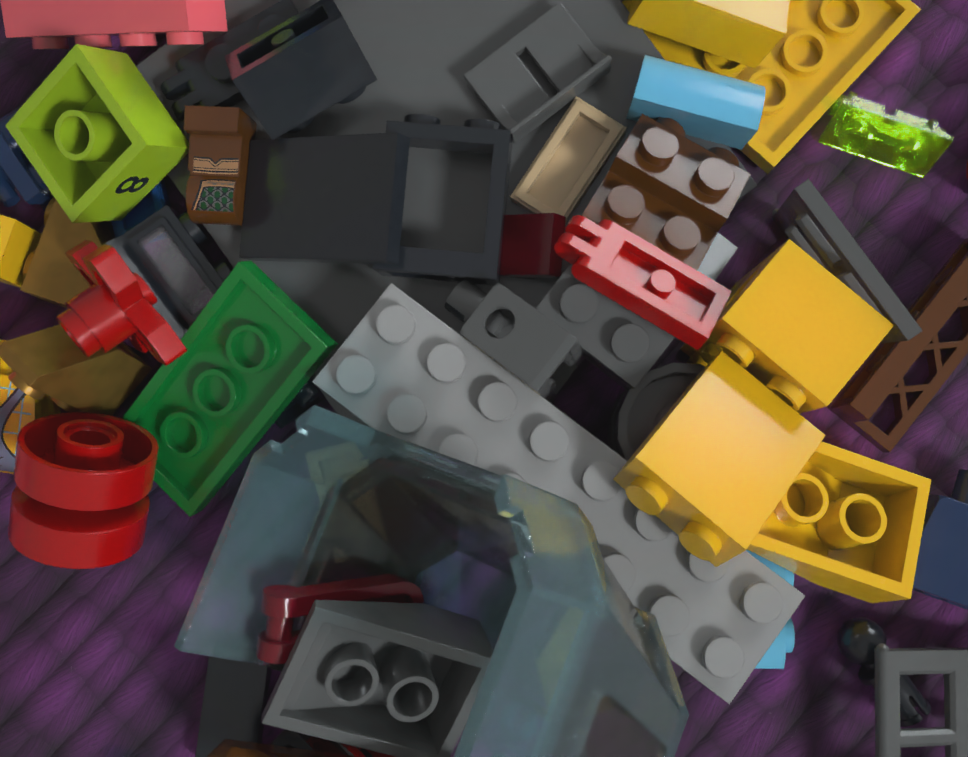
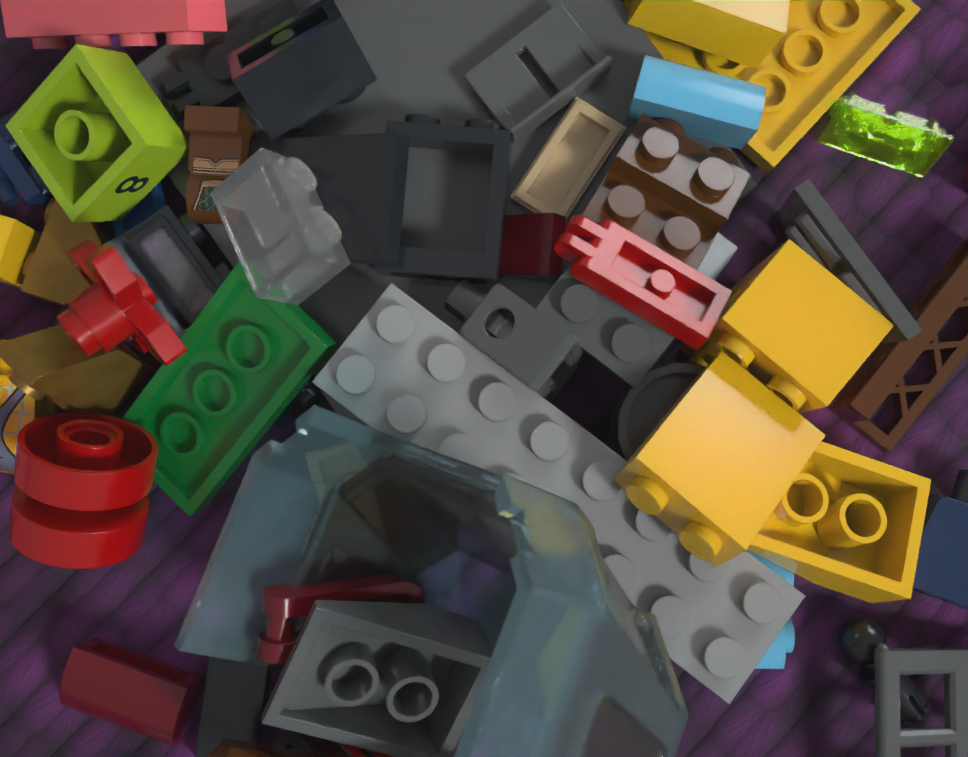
none -> dark red brick [59,637,204,747]
none -> clear piece [210,147,351,305]

